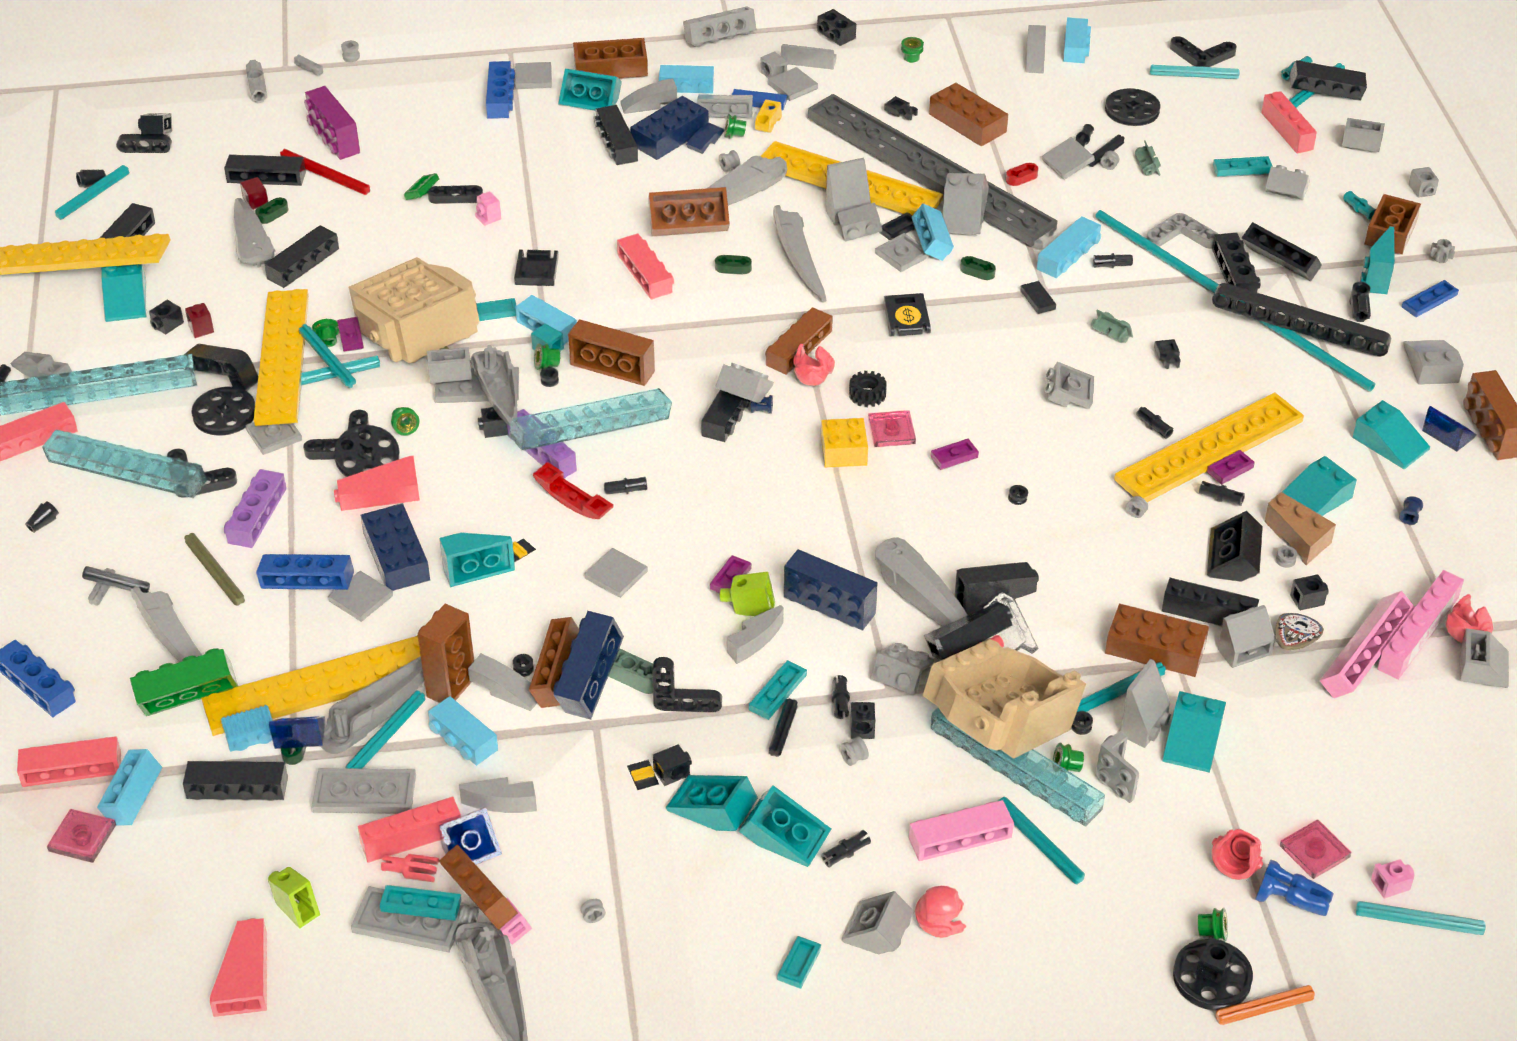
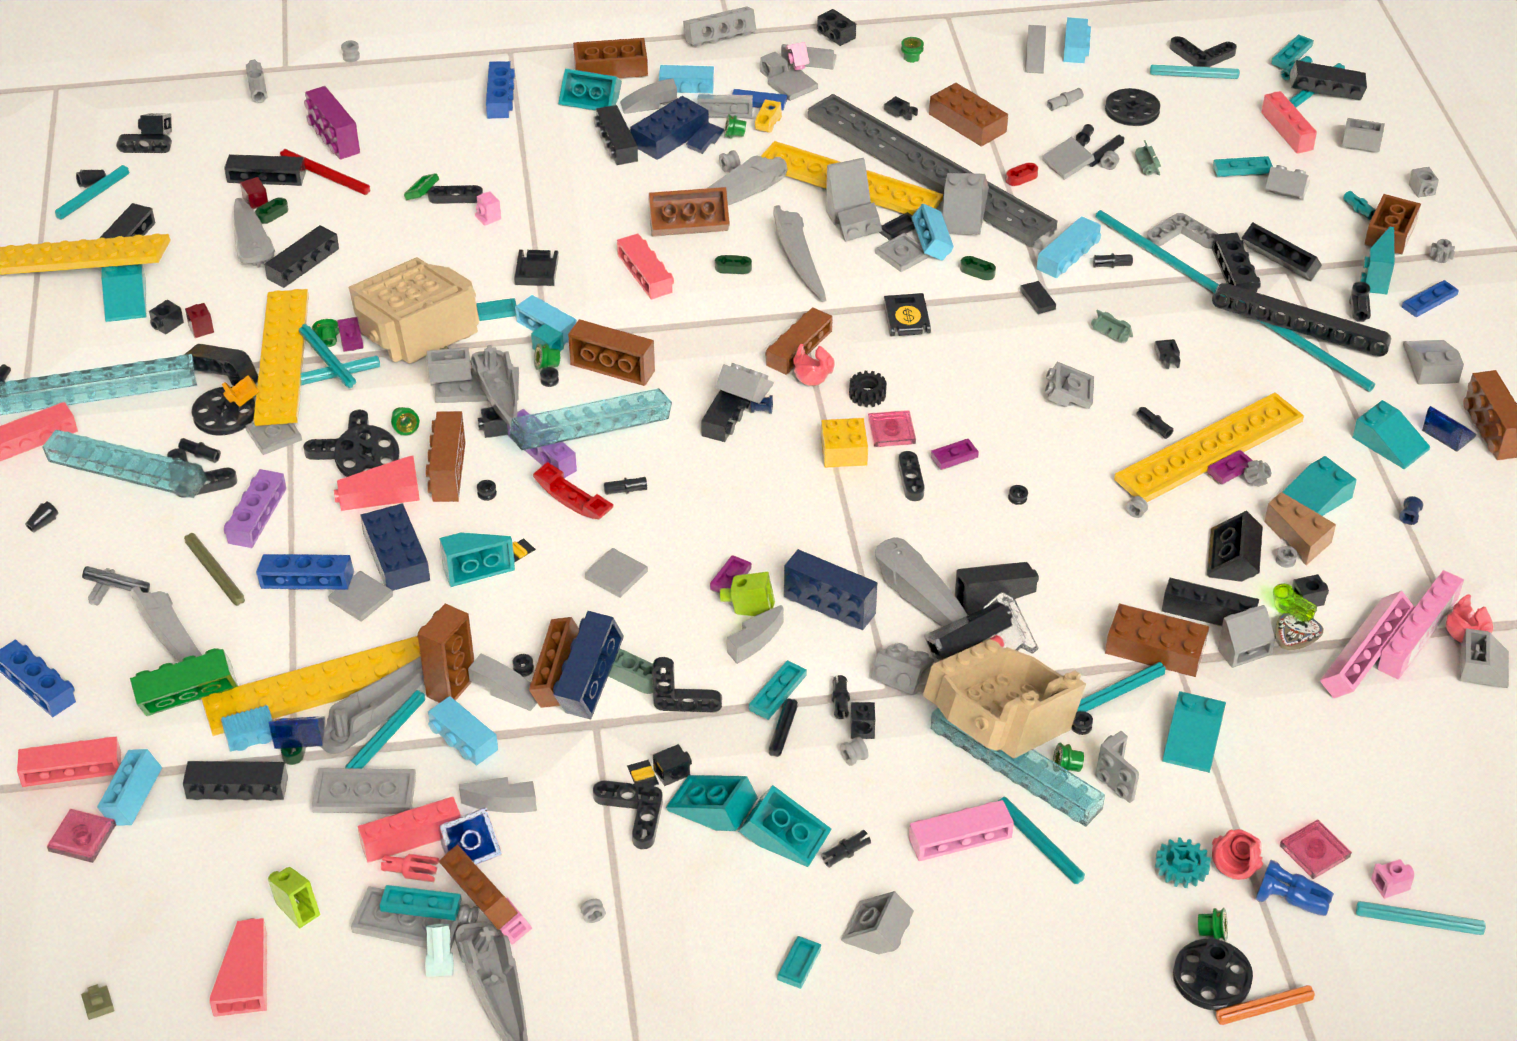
light grey slope [10,352,75,389] -> none
light grey axle [294,54,324,76] -> none
light grey tile [515,62,552,89] -> none
coral helmet [915,885,966,938] -> none
light grey slope [1121,659,1171,748] -> none
black pin [1199,481,1245,506] -> none
none -> olive tile [81,984,115,1020]
none -> black axle [178,438,221,463]
none -> light orange bracket [222,375,260,407]
none -> light aqua piece [425,924,454,977]
none -> dark orange brick [426,411,466,502]
none -> black bush [477,480,497,501]
none -> black beam [593,781,663,849]
none -> brick [785,42,809,70]
none -> black beam [898,451,925,501]
none -> light grey pin [1047,87,1084,111]
none -> teal gear [1155,837,1211,888]
none -> light grey gear [1244,459,1272,487]
none -> teal plate [1271,34,1314,69]
none -> clear neon green piece [1273,583,1317,623]

